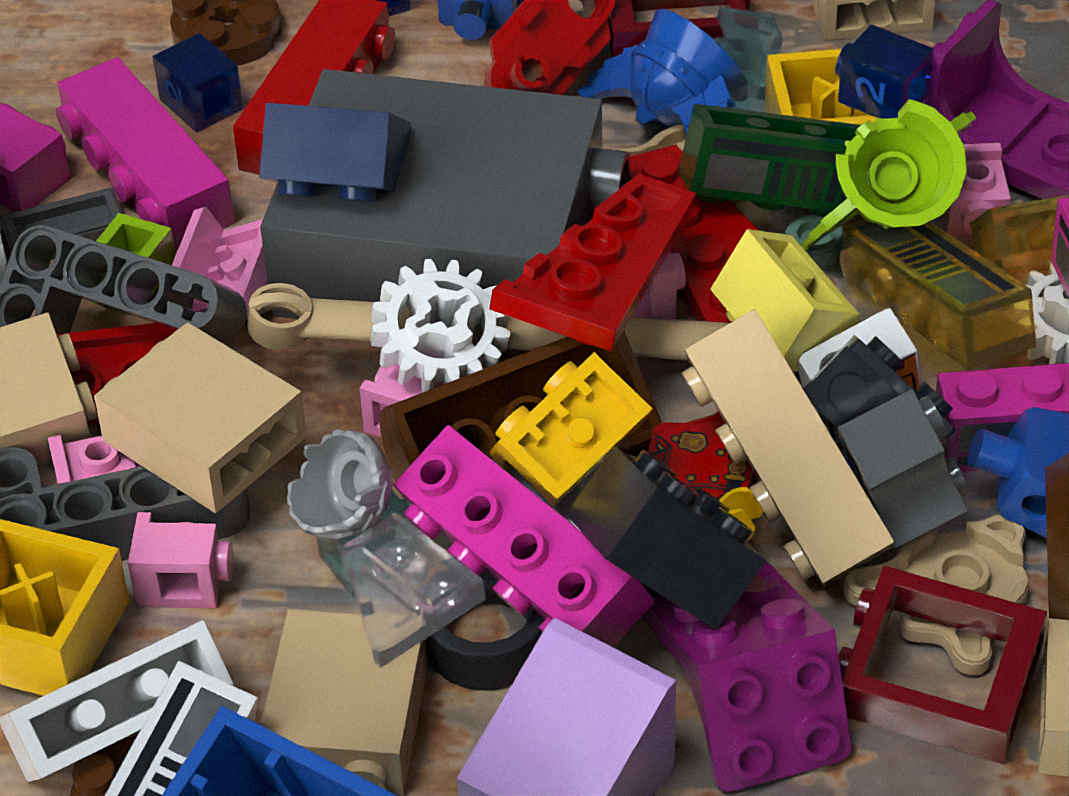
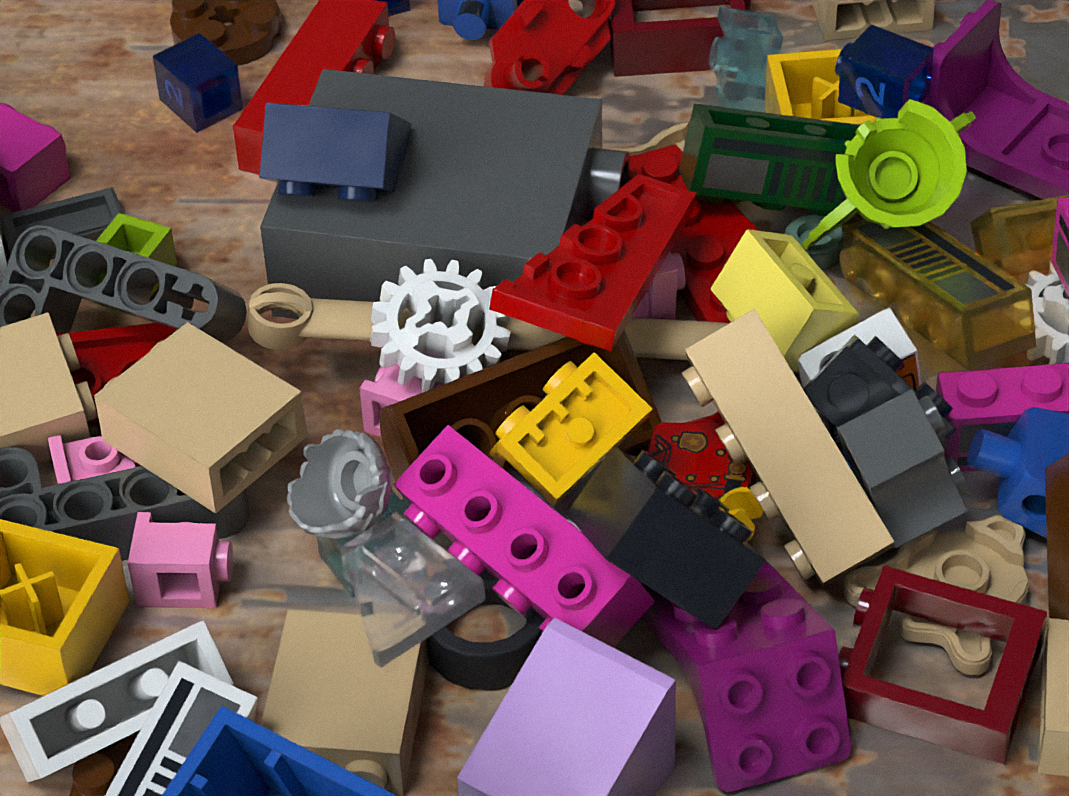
dark pink brick [56,57,235,250] -> none
bright pink bracket [172,207,268,319] -> none
blue helmet [577,9,748,136] -> none
bright pink brick [942,143,1011,238] -> none

